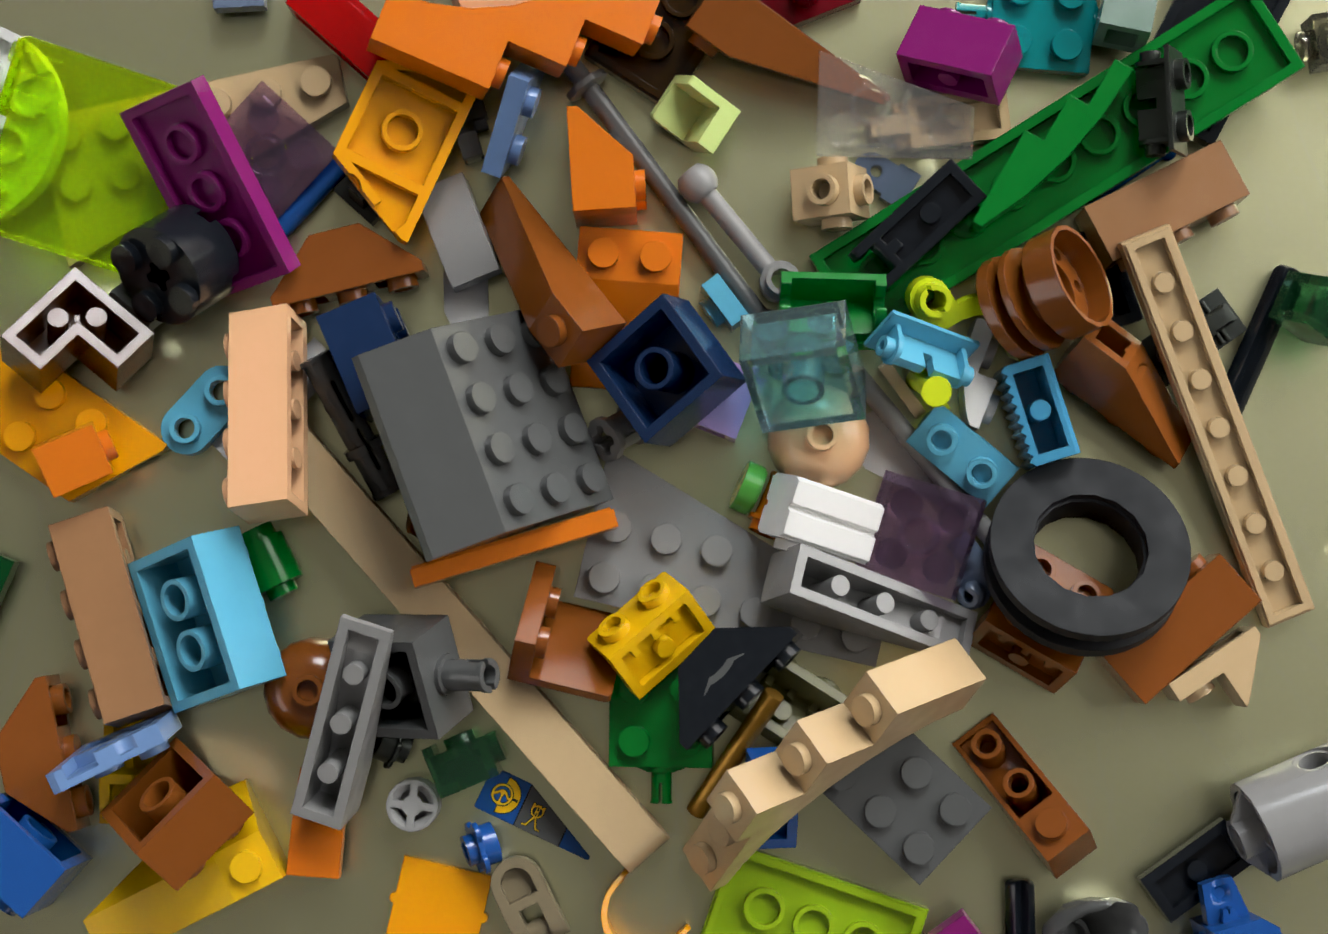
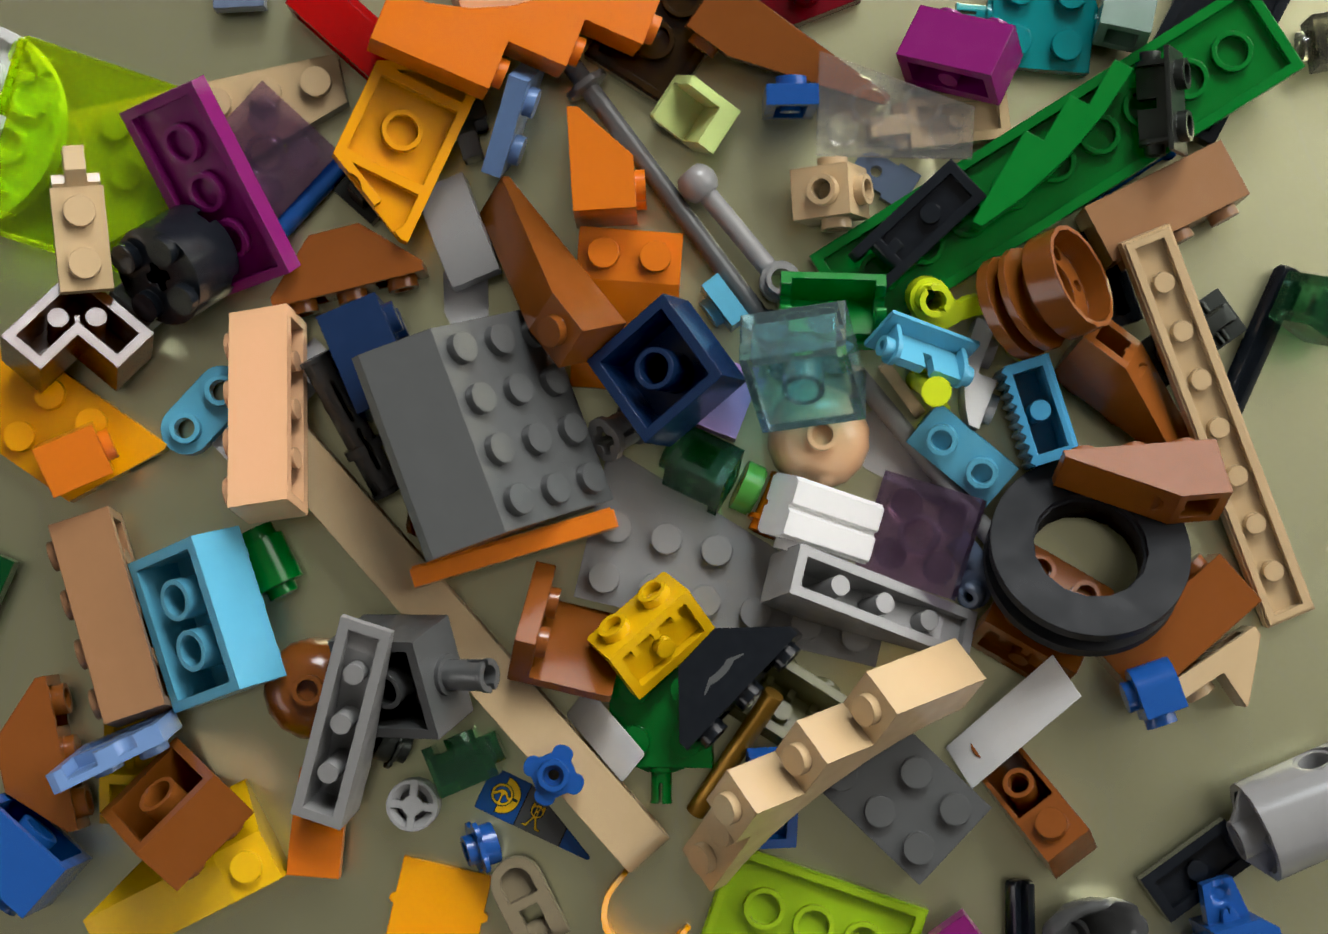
none -> tan hinge [49,145,114,295]
none -> blue plate [523,744,584,806]
none -> white sticker [567,696,644,781]
none -> clear green brick [659,426,745,516]
none -> blue plate [762,74,819,120]
none -> white sticker [946,655,1082,789]
none -> slope [1052,437,1233,524]
none -> blue plate [1119,656,1189,730]

